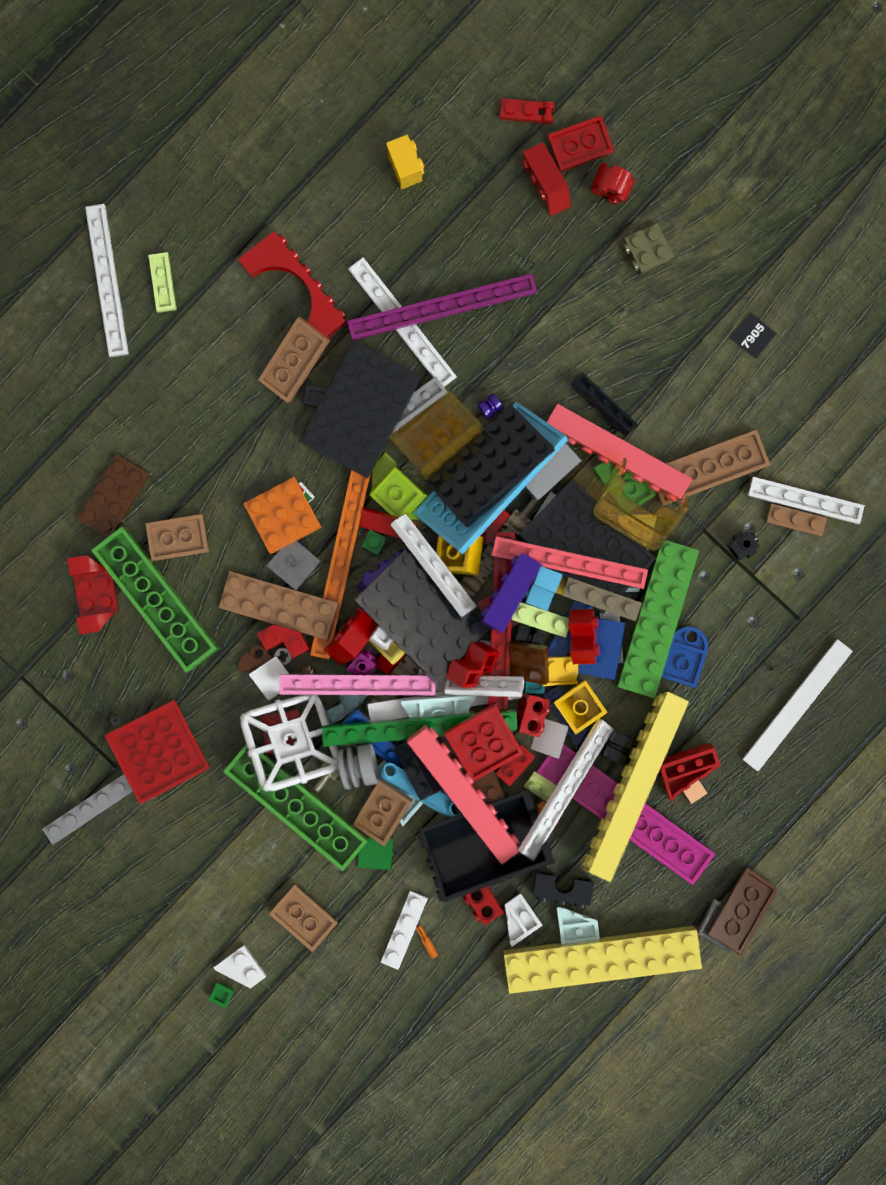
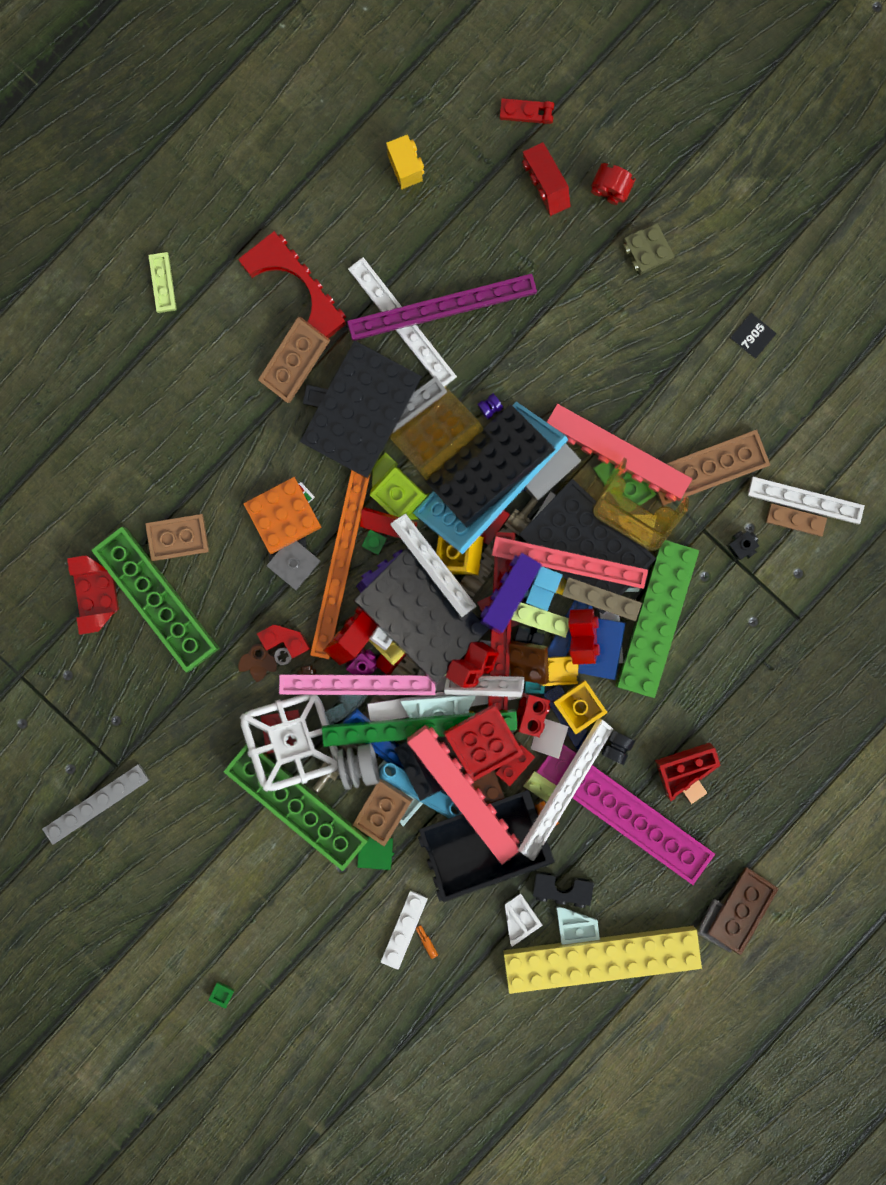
reddish brown plate [77,454,150,538] -> none
white tile [85,204,129,357] -> none
red plate [104,700,209,804] -> none
white wing [214,945,267,988] -> none
medium nougat plate [219,571,339,640] -> none
white sticker [249,657,289,700] -> none
medium nougat plate [269,884,338,952] -> none
red brick [462,887,503,925] -> none
red plate [547,116,614,172] -> none
black plate [570,372,638,437] -> none
light yellow brick [582,692,689,882] -> none
blue tile [661,627,708,688] -> none
white tile [742,639,853,771] -> none

